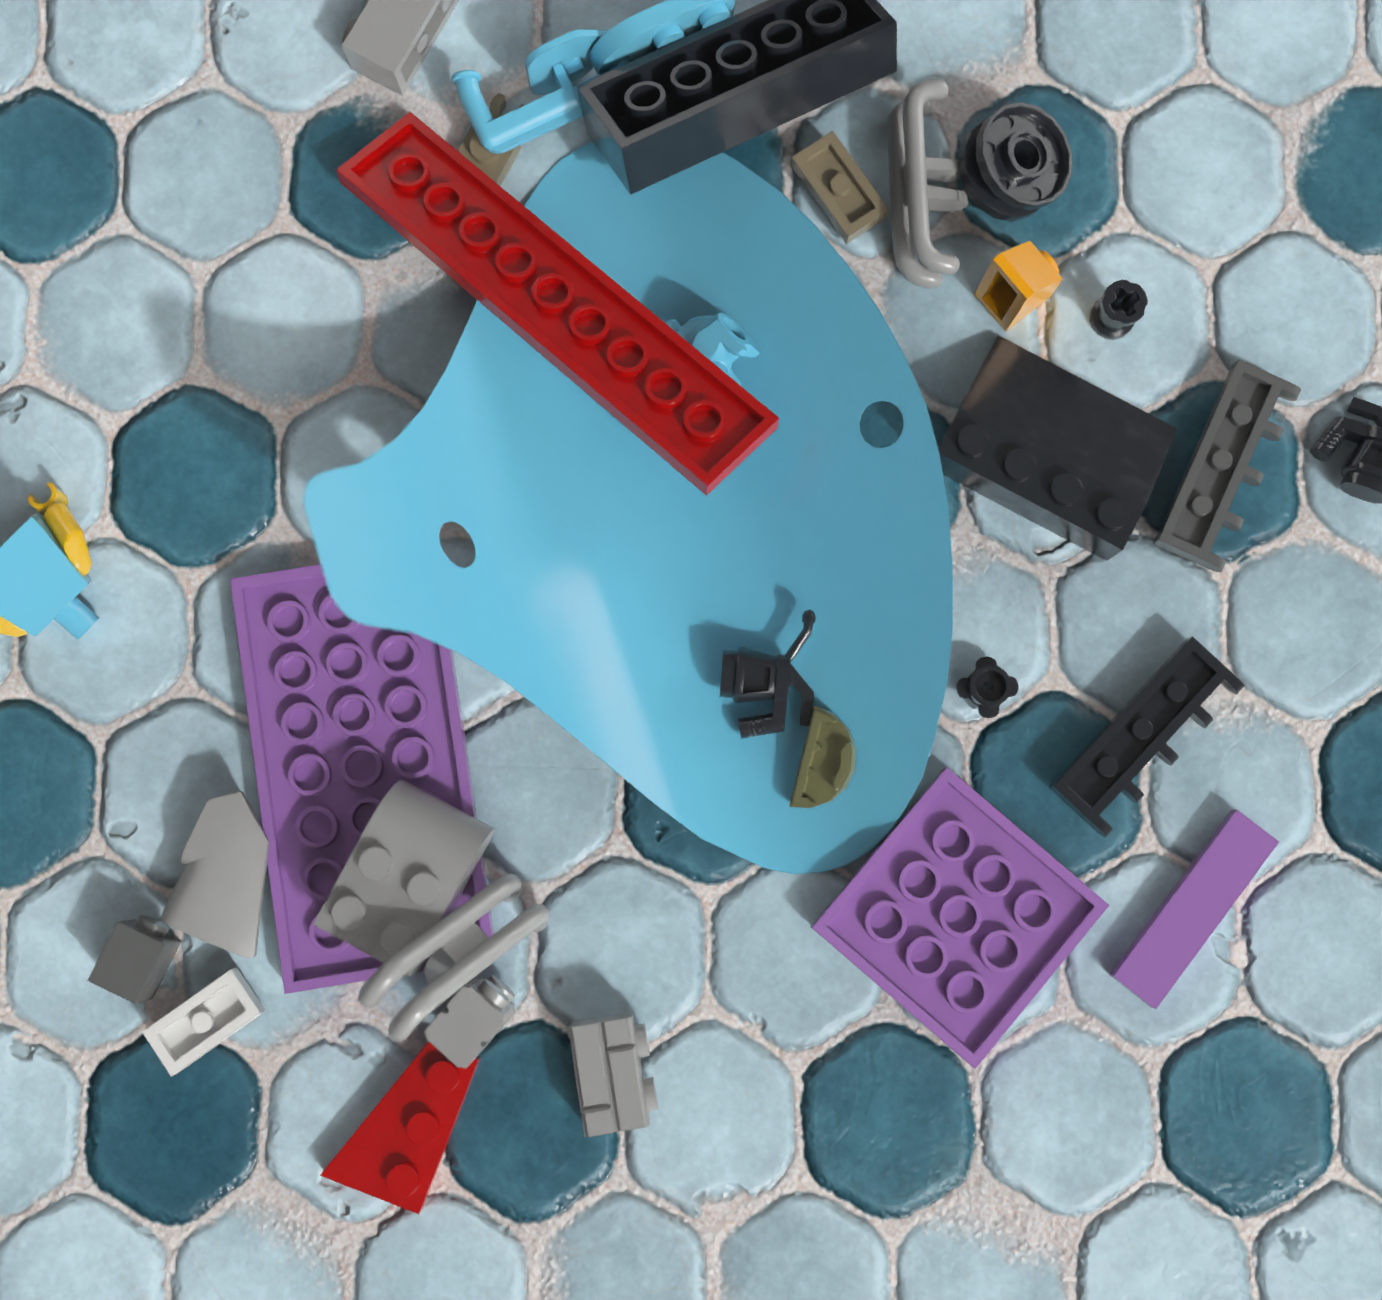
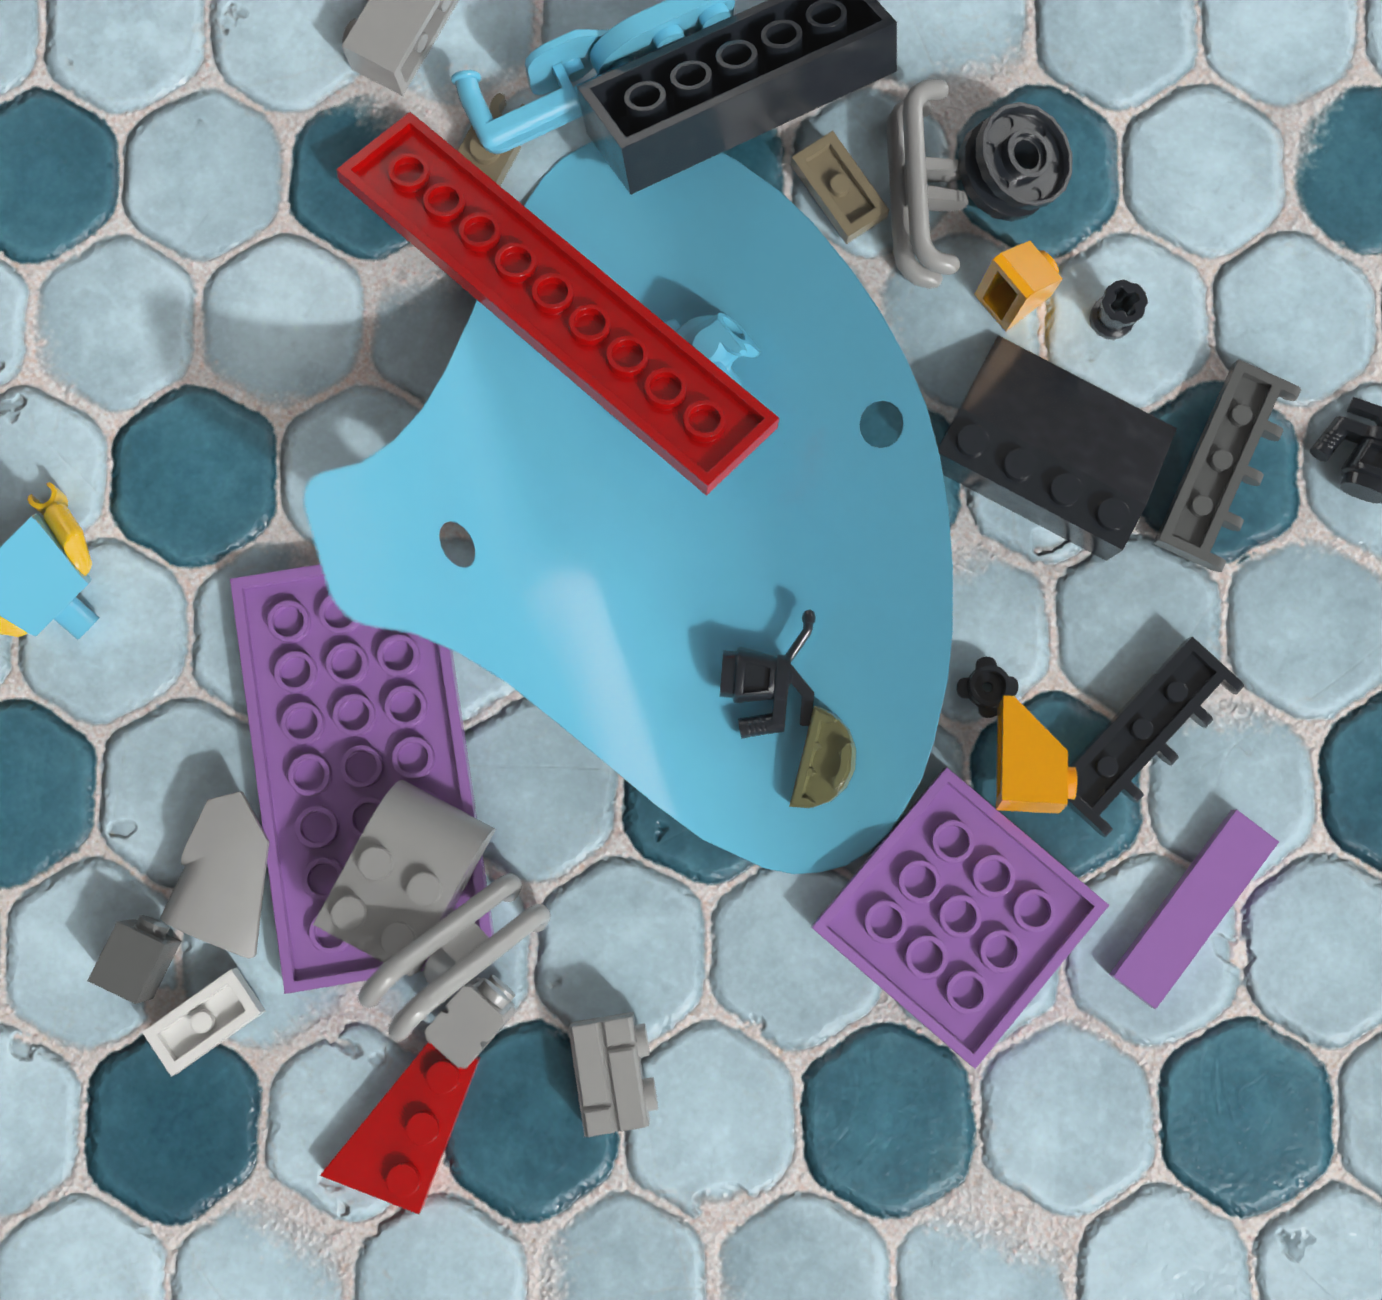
none -> light orange slope [996,696,1077,814]

